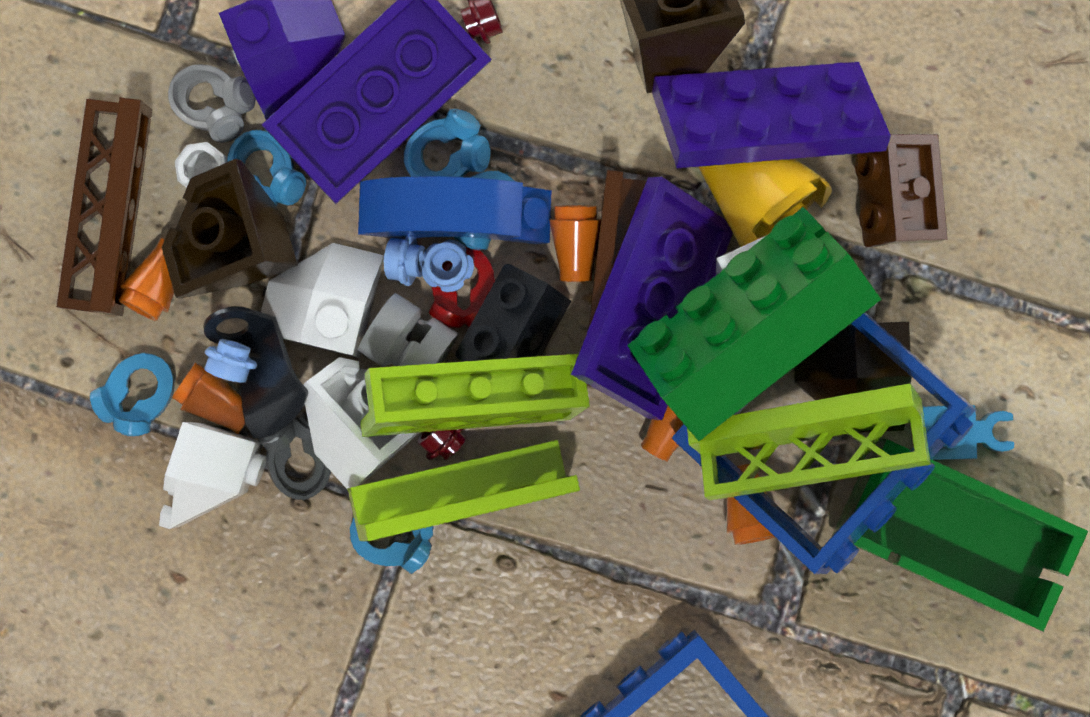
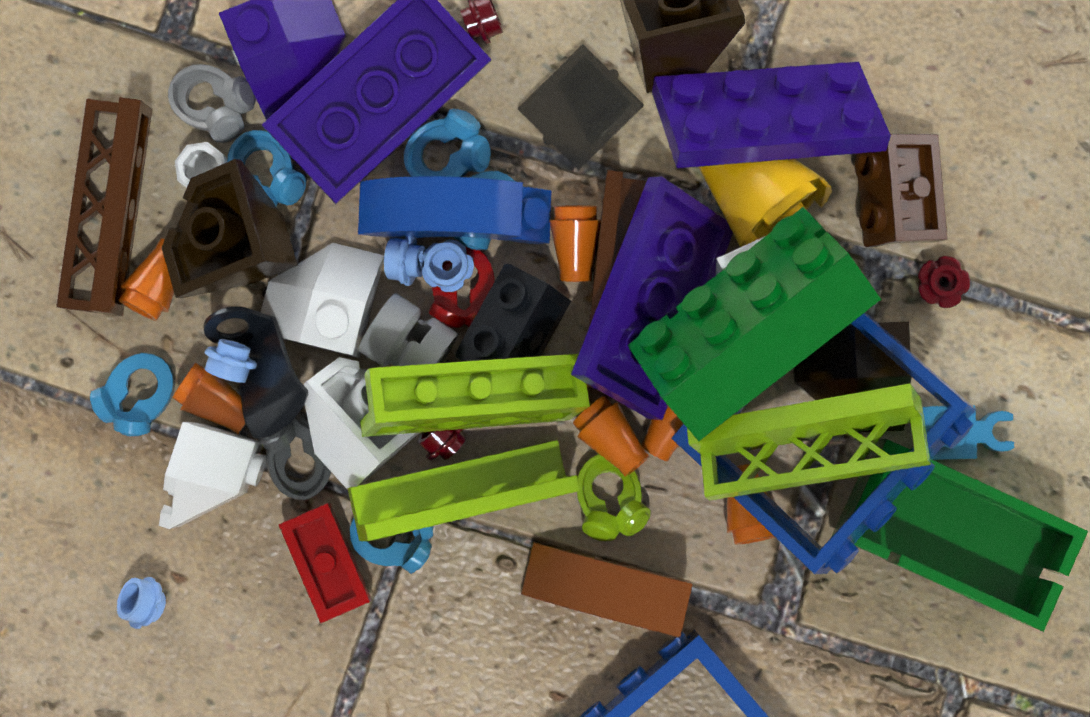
none -> light blue plate [117,577,166,629]
none -> red plate [278,502,372,623]
none -> clear smoke piece [518,44,644,171]
none -> dark orange slope [521,542,693,637]
none -> orange cone [573,396,650,477]
none -> lime piece [577,454,651,541]
none -> dark red plate [918,256,970,308]

